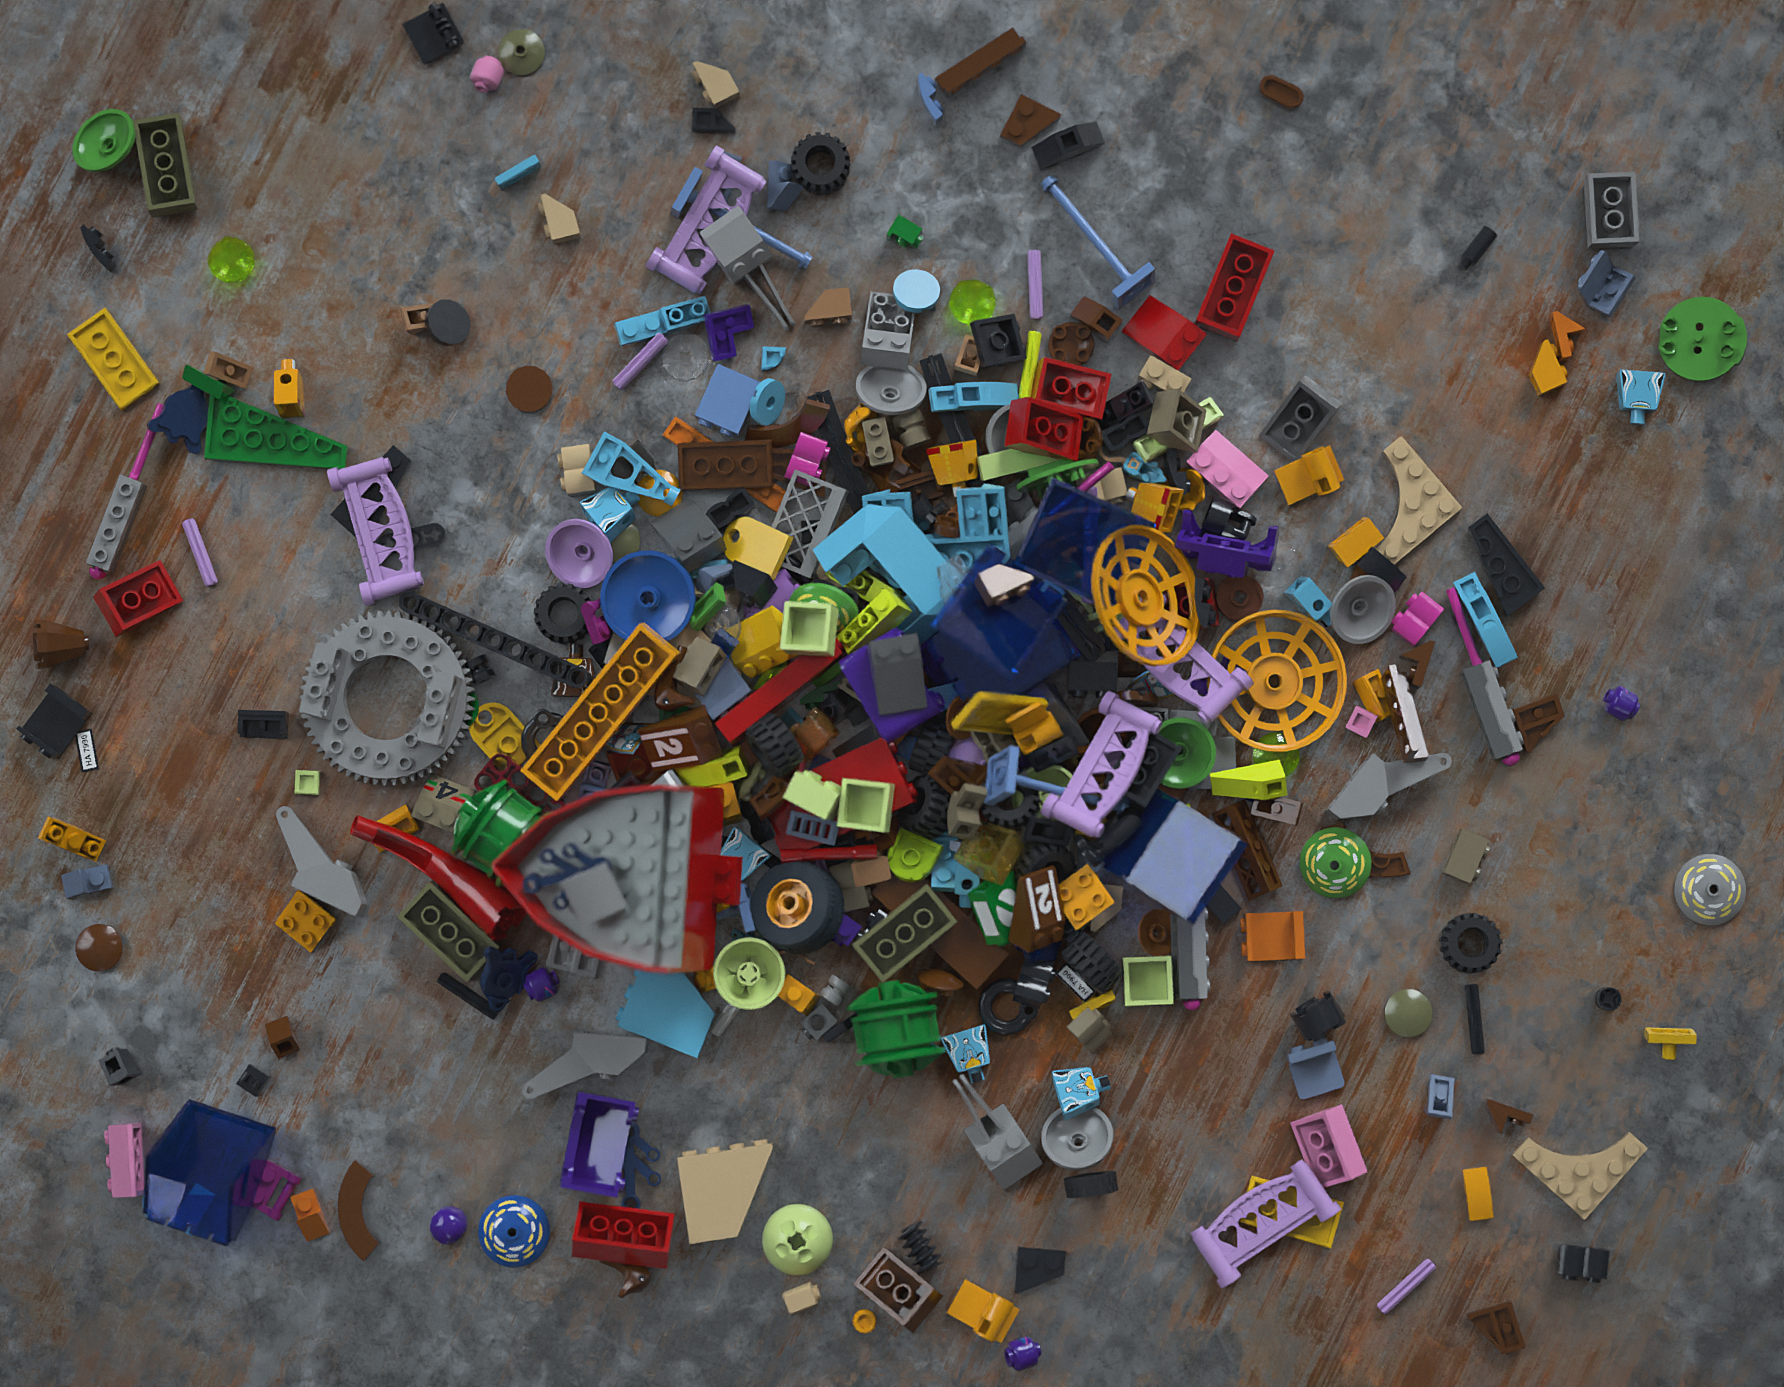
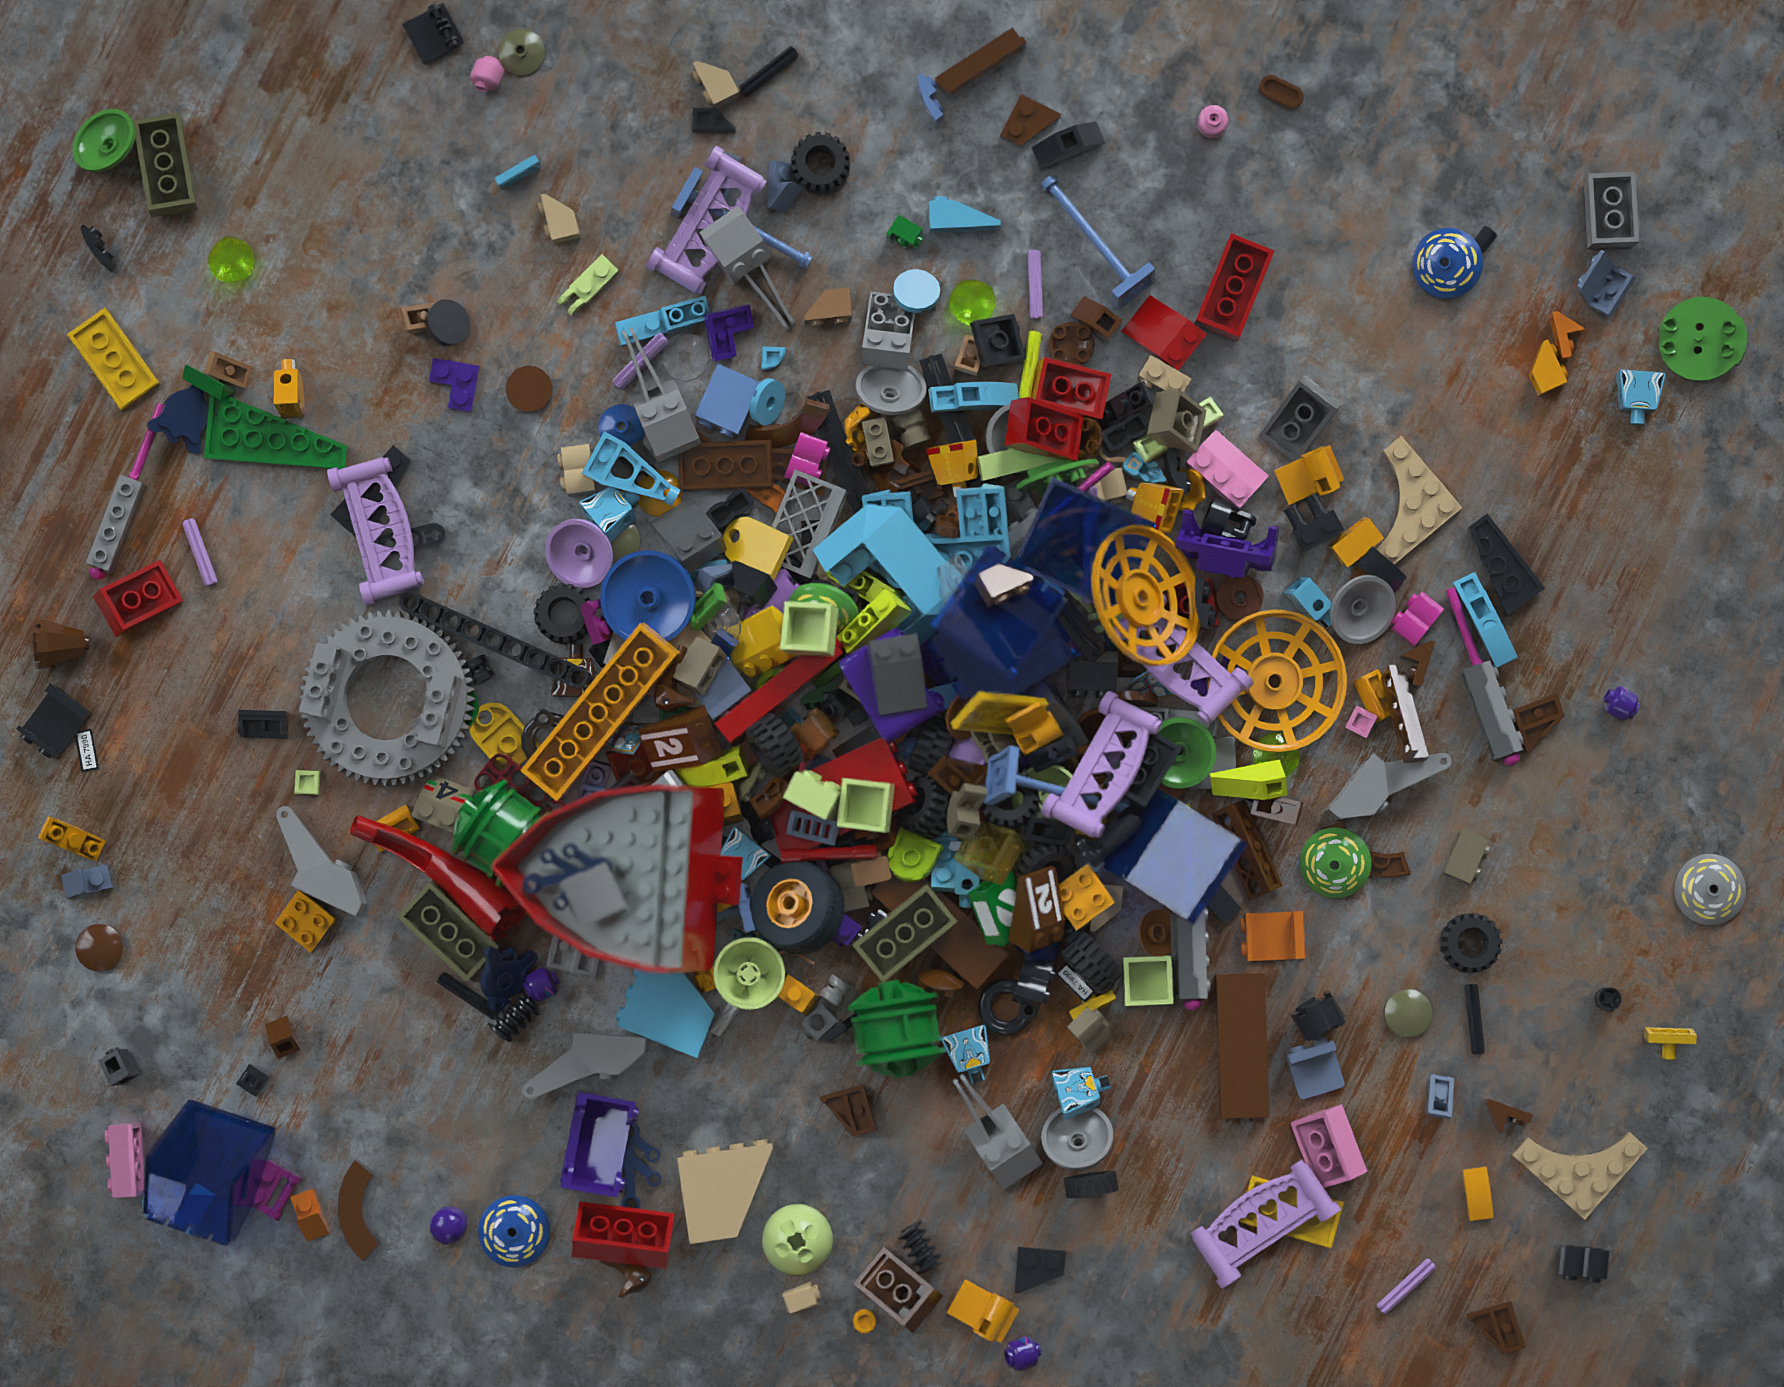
none -> dark purple plate [429,358,480,413]
none -> black piece [487,990,541,1042]
none -> yellowish green hinge [557,254,619,316]
none -> blue dish [598,404,645,449]
none -> light grey slope [622,327,702,462]
none -> black axle [739,46,799,97]
none -> reddish brown wing [820,1084,878,1137]
none -> medium azure slope [929,196,1001,233]
none -> bright pink head [1197,105,1229,138]
none -> reddish brown brick [1215,973,1269,1123]
none -> black brick [1283,492,1345,556]
none -> blue dish [1412,228,1483,299]

